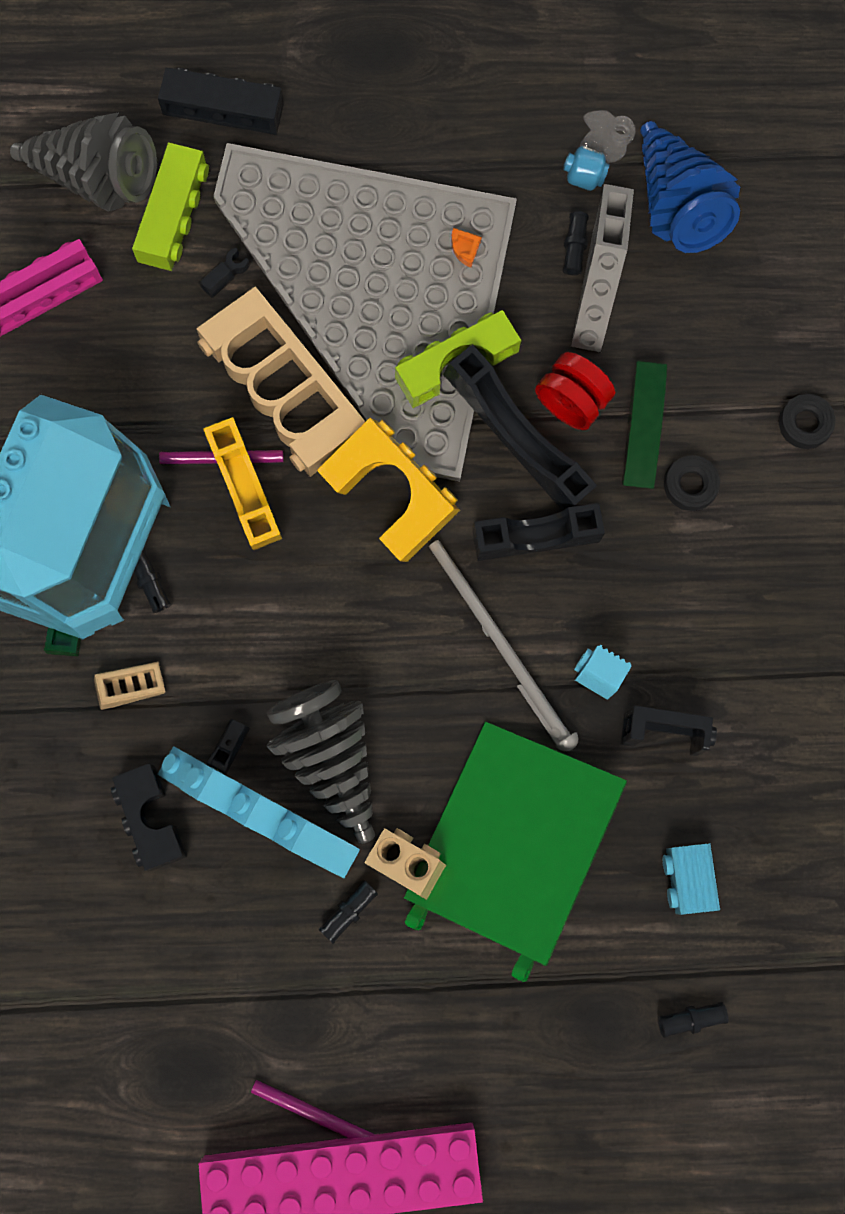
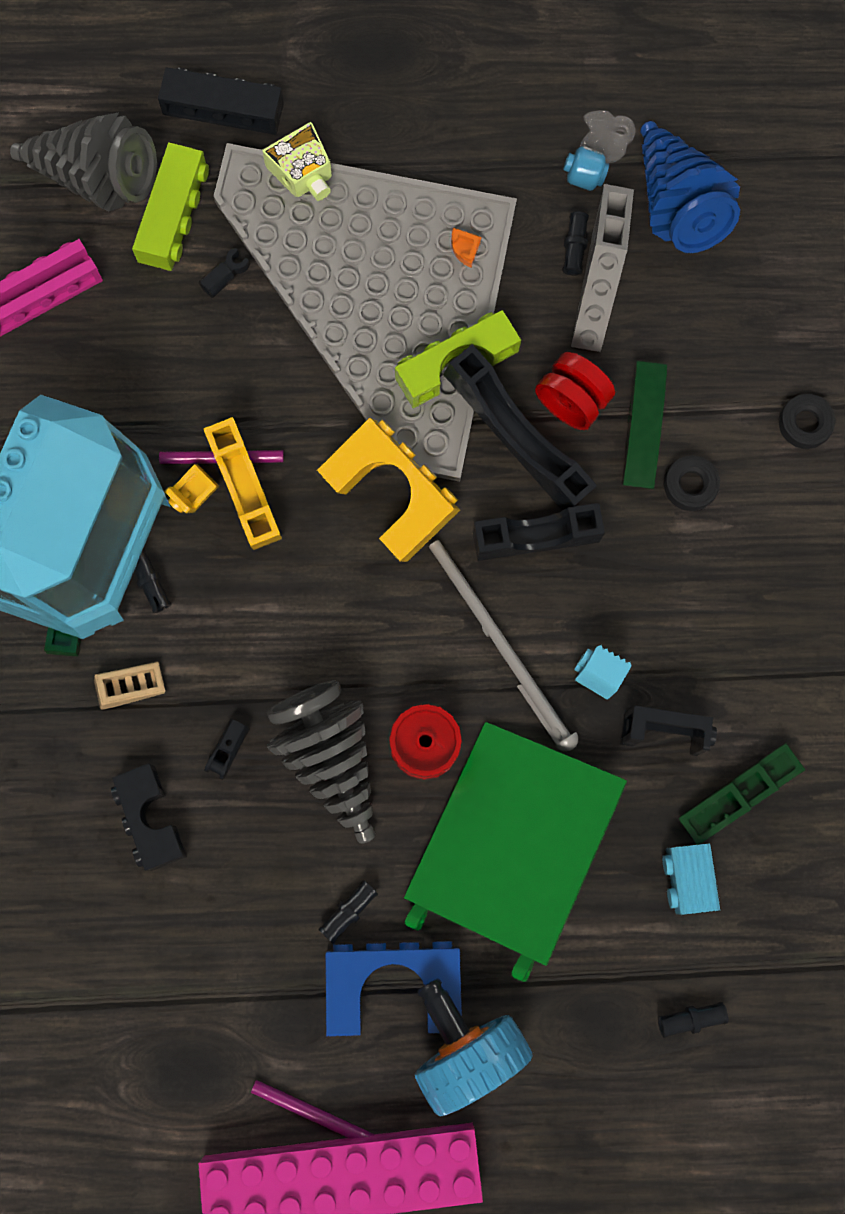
medium azure arch [157,746,360,878] -> none
tan fence [196,286,366,477] -> none
tan brick [365,828,446,900] -> none
none -> yellow bracket [164,464,219,513]
none -> torso [262,122,332,201]
none -> blue arch [326,941,462,1036]
none -> red wheel [390,704,462,780]
none -> dark azure wheel [415,978,533,1116]
none -> dark green slope [678,743,805,845]

